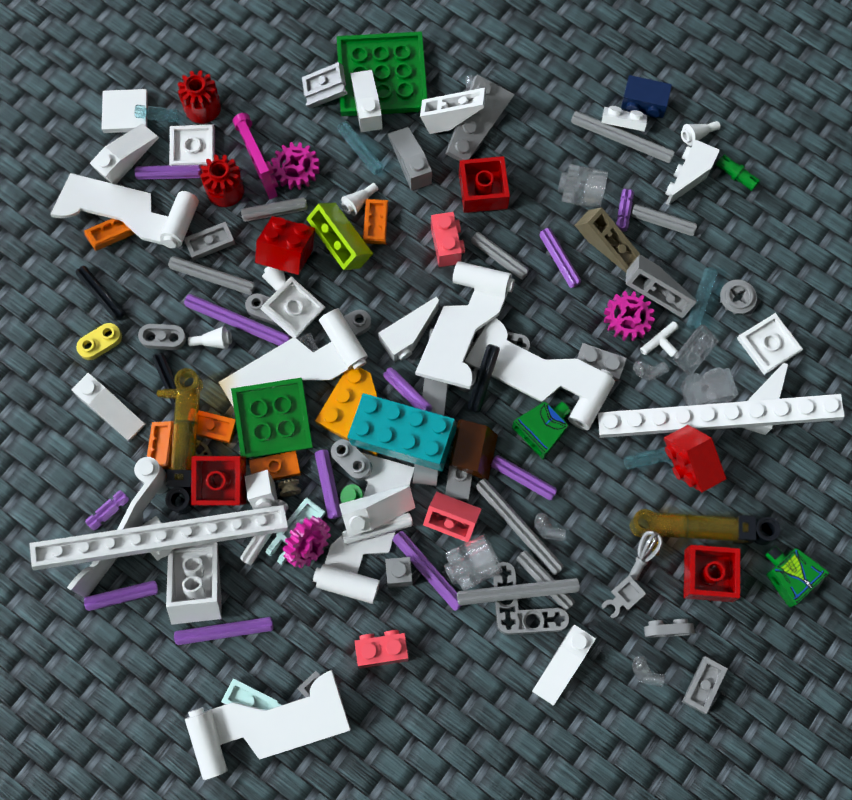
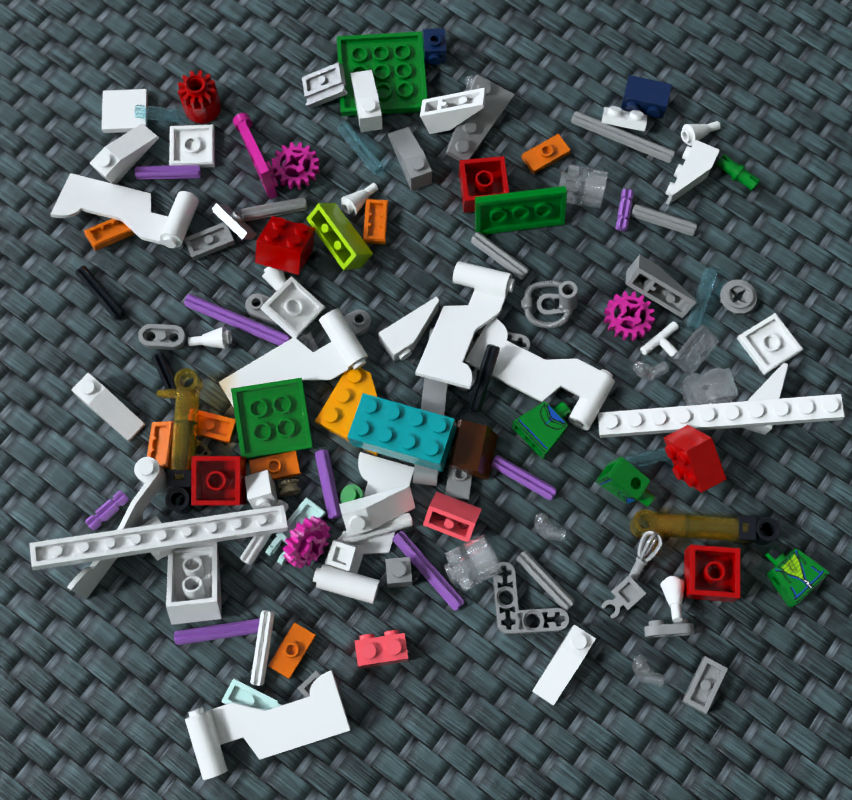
light yellow plate [76,323,122,360] -> none
medium lavender axle [84,581,158,611] -> none
light grey axle [168,256,255,295] -> none
red gear [200,155,244,207] -> none
light grey plate [331,439,372,480] -> none
medium lavender axle [383,367,432,412] -> none
coral brick [431,212,465,267] -> none
light grey axle [457,578,580,605] -> none
light grey axle [476,479,564,575] -> none
medium lavender axle [540,228,581,288] -> none
dark tan slope [574,207,641,272] -> none
light grey plate [577,343,627,381] -> none
none -> plate [212,203,257,240]
none -> white axle [250,610,275,686]
none -> orange plate [268,622,316,679]
none -> white plate [326,540,358,571]
none -> dark blue brick [423,28,446,65]
none -> green plate [475,186,567,235]
none -> orange plate [521,134,571,175]
none -> light grey piece [521,280,578,329]
none -> green torso [596,456,655,507]
none -> white cone [660,576,685,622]

